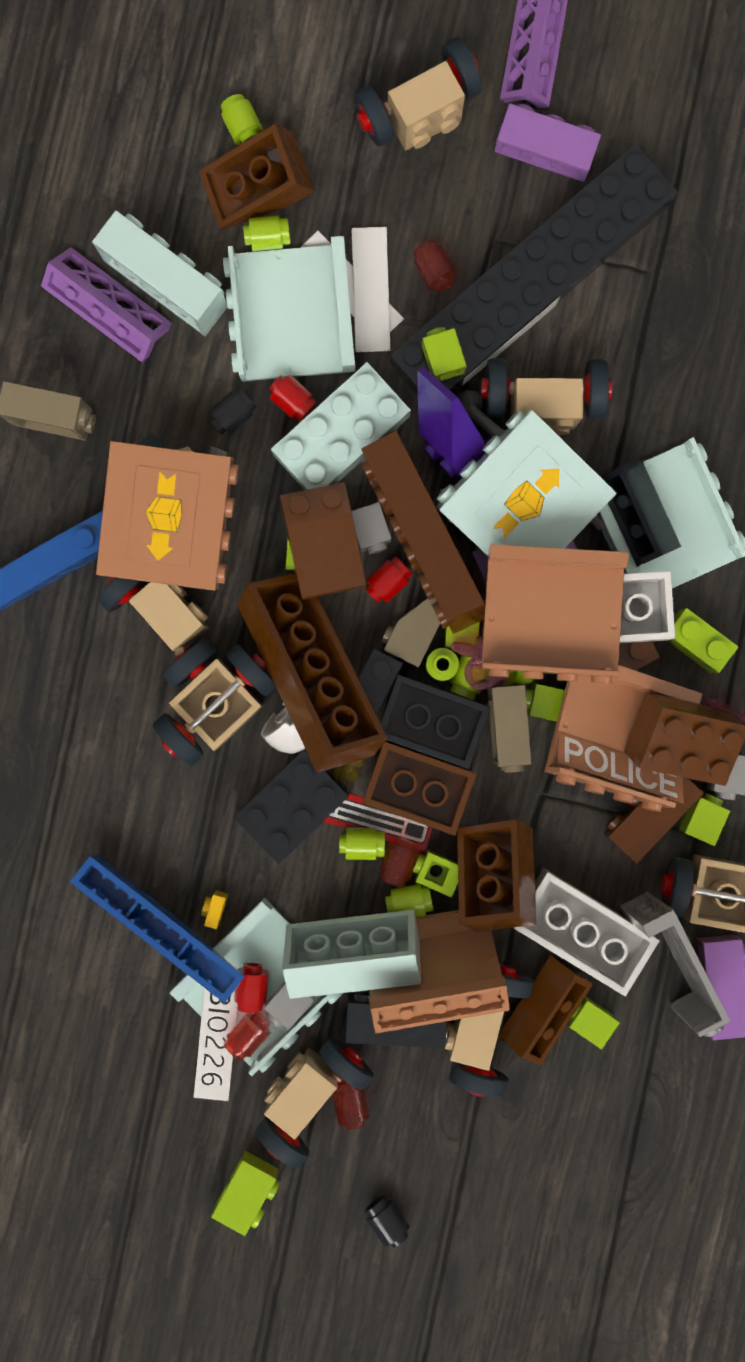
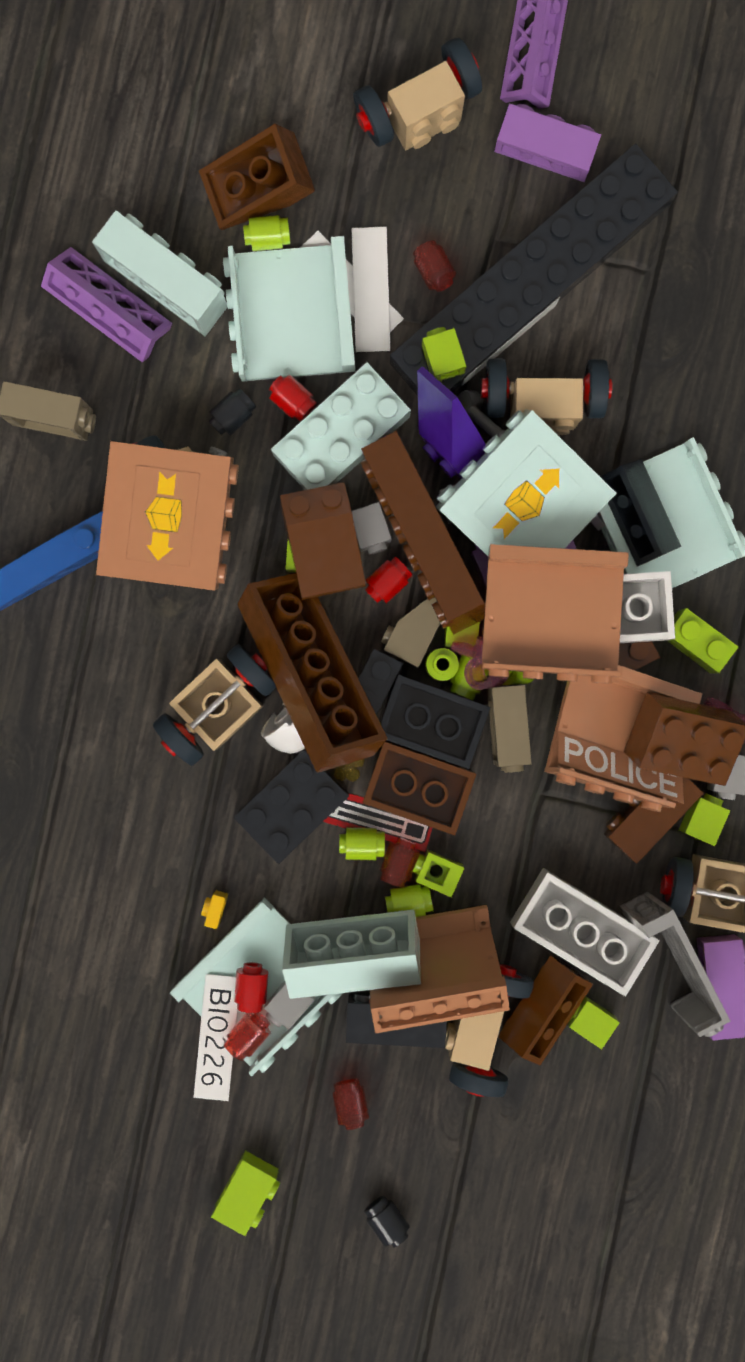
blue slope [70,855,245,1003] -> none
brick [98,577,218,688] -> none
lime brick [221,94,263,145] -> none
brick [255,1038,374,1168] -> none
reddish brown brick [457,819,537,932] -> none
lime brick [526,684,565,722] -> none

